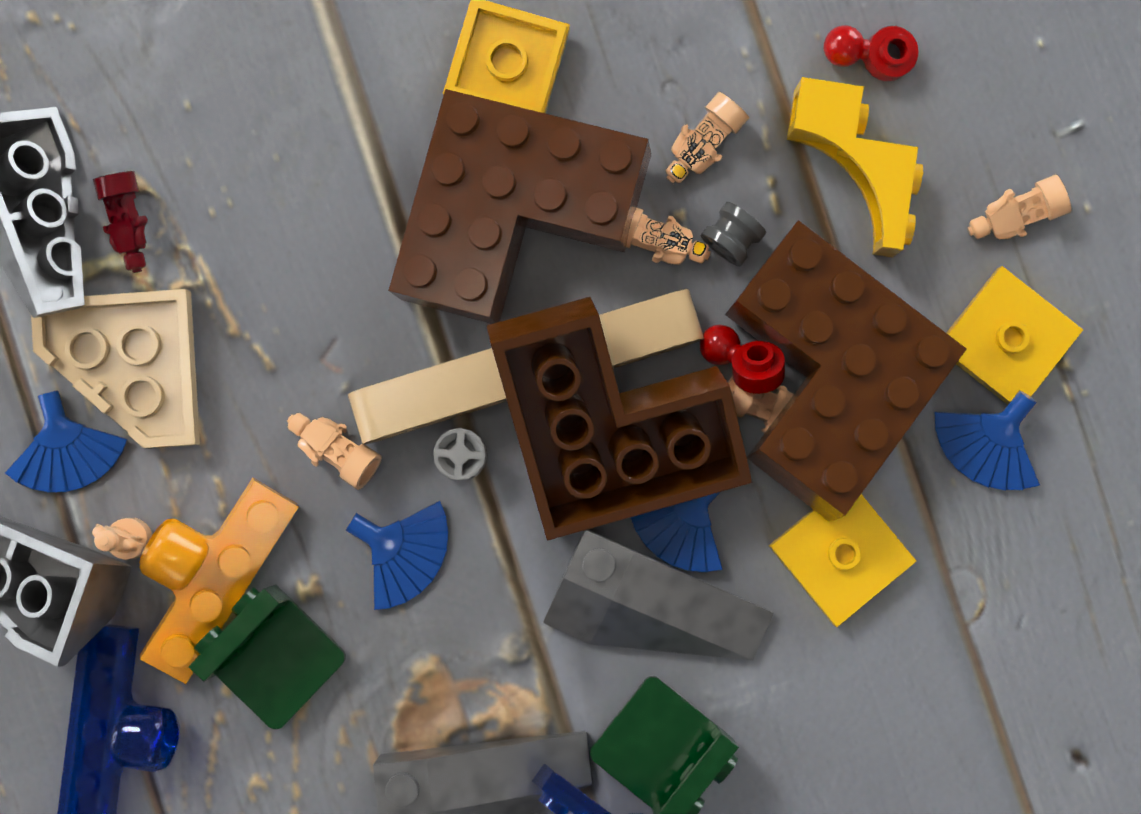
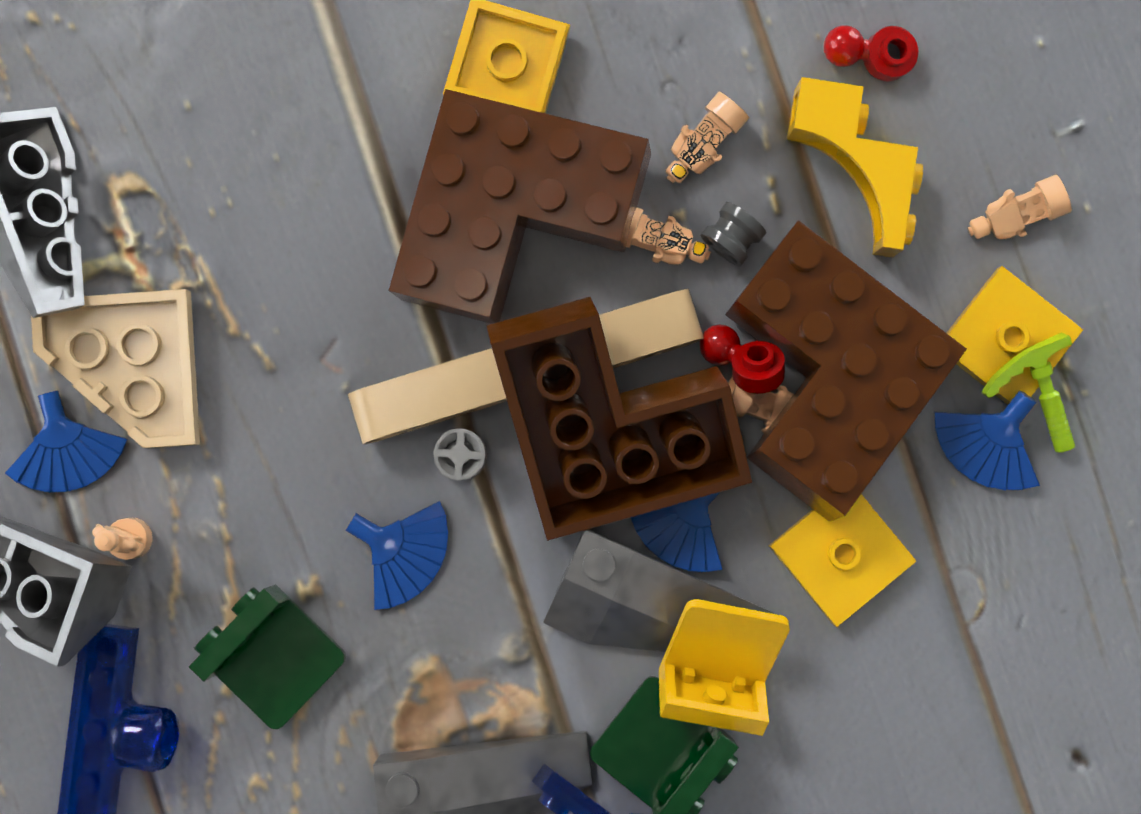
dark red piece [93,171,148,273] -> none
light orange plate [139,478,299,684] -> none
light nougat piece [287,413,382,490] -> none
none -> yellow bracket [659,599,790,736]
none -> lime piece [981,333,1075,453]

